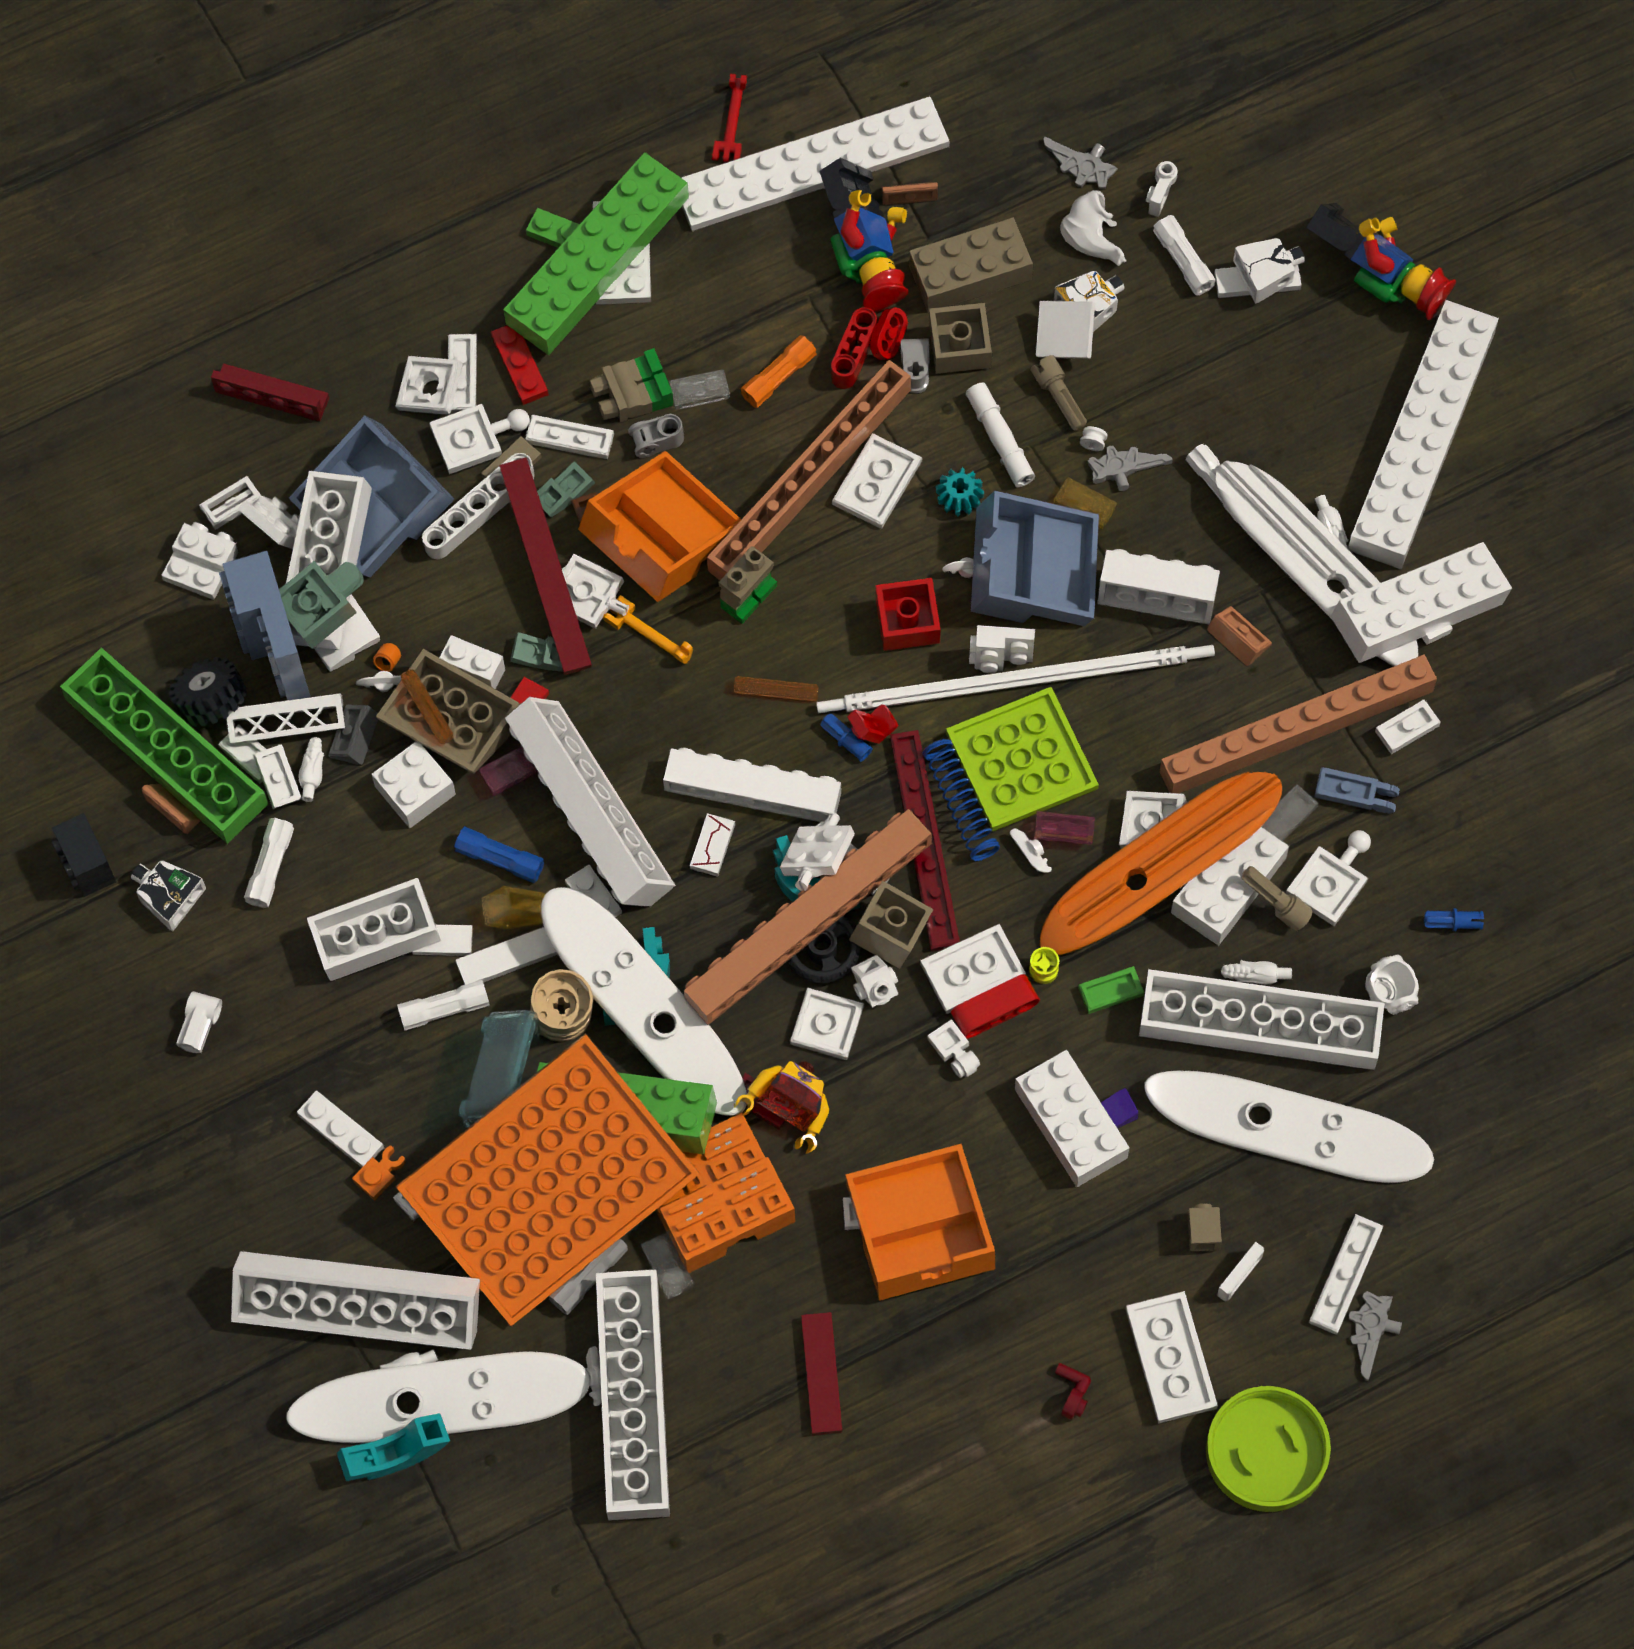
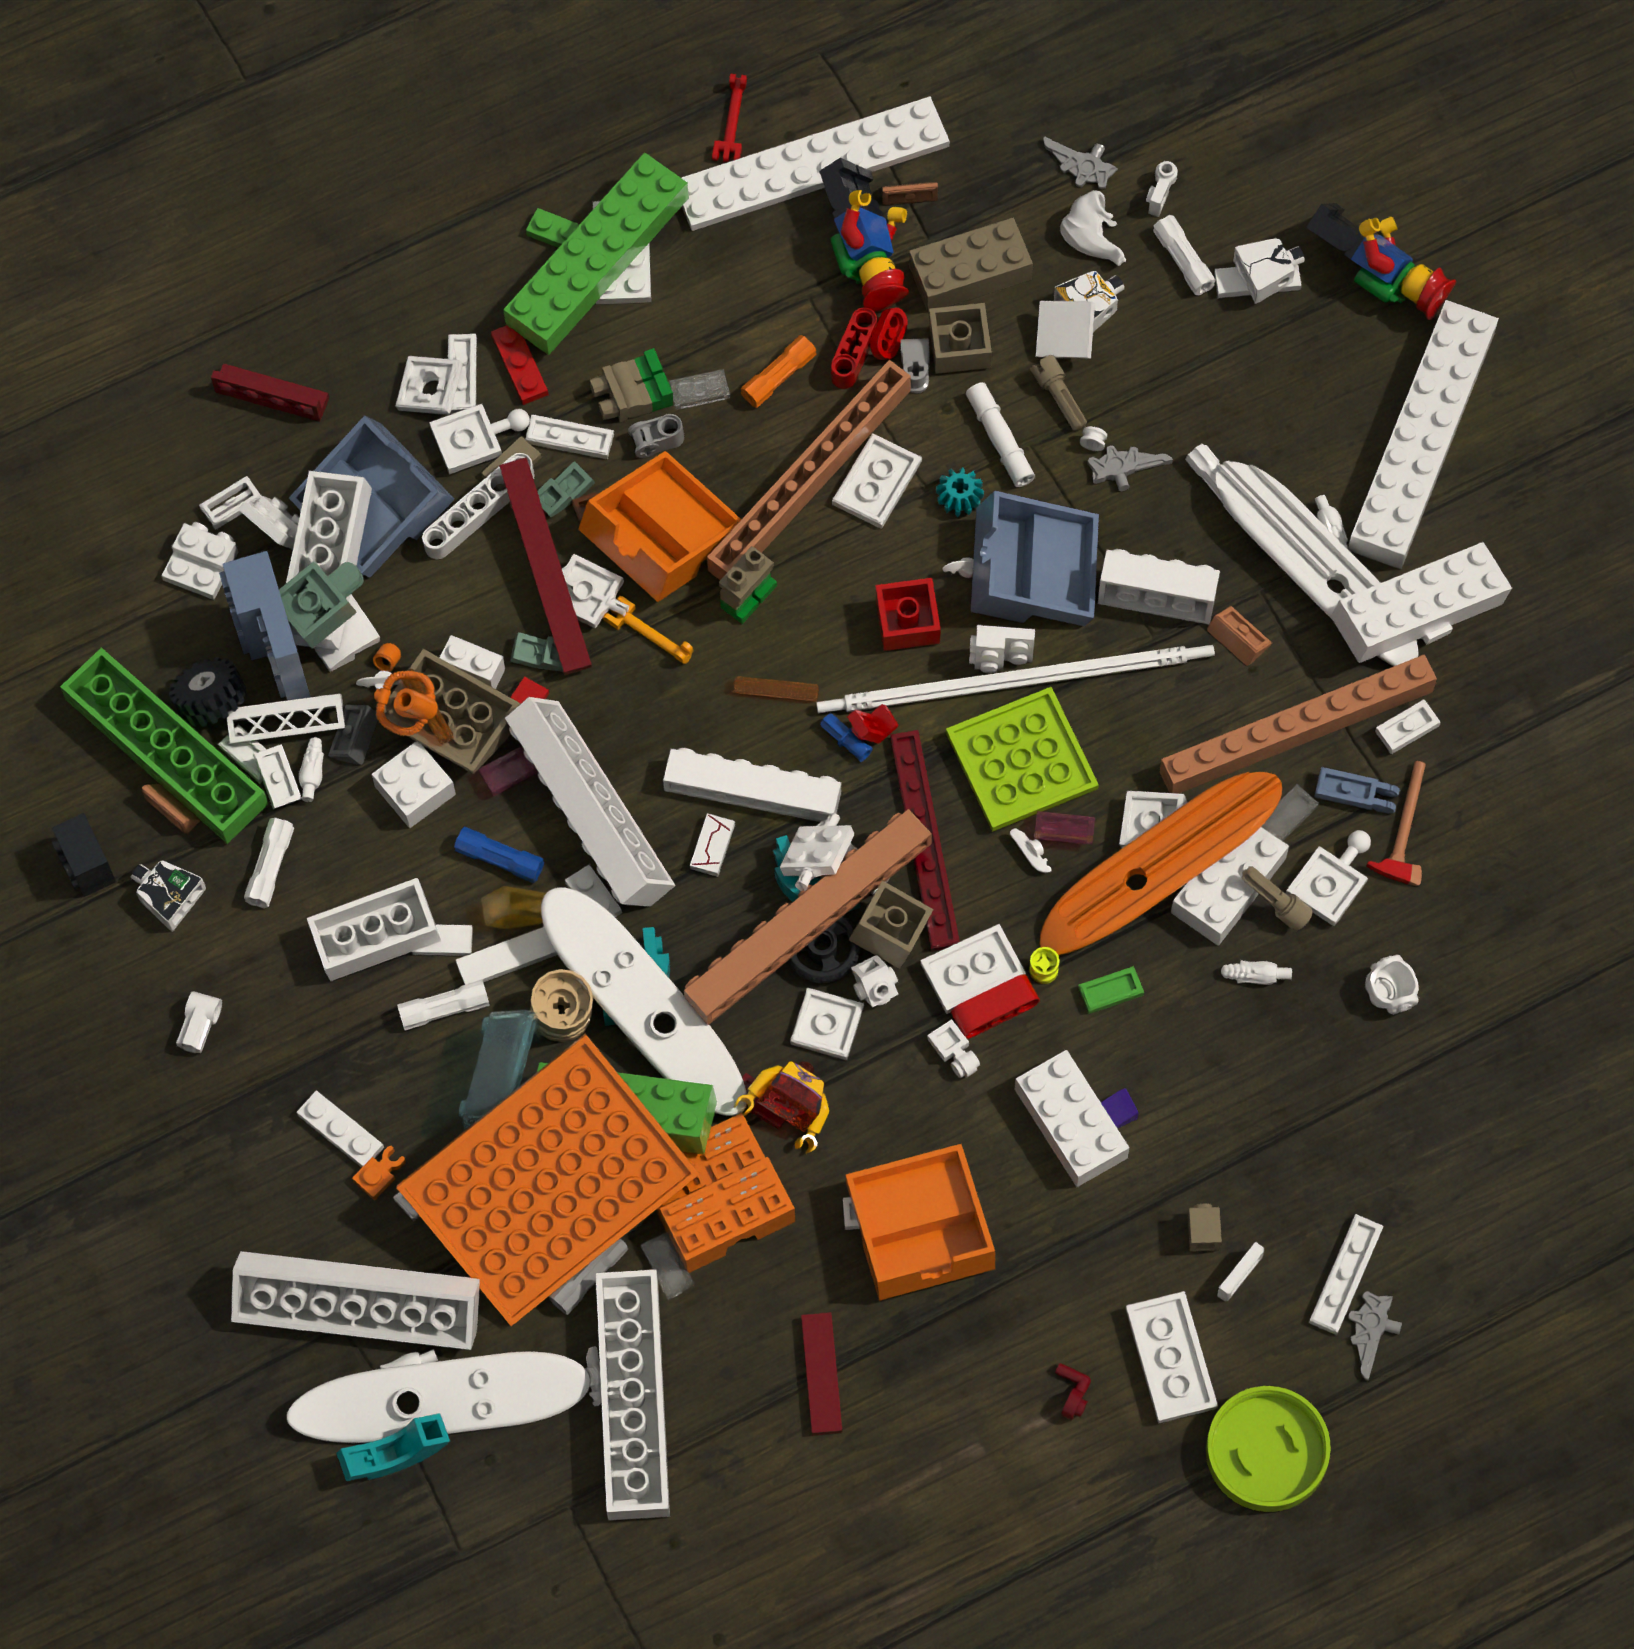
blue piece [923,739,1000,861] -> none
clear yellow plate [1054,477,1117,529] -> none
white brick [1139,969,1385,1070] -> none
white piece [1144,1071,1434,1183] -> none
blue axle [1424,908,1484,932] -> none
none -> orange piece [374,671,438,736]
none -> nougat piece [1366,761,1426,886]

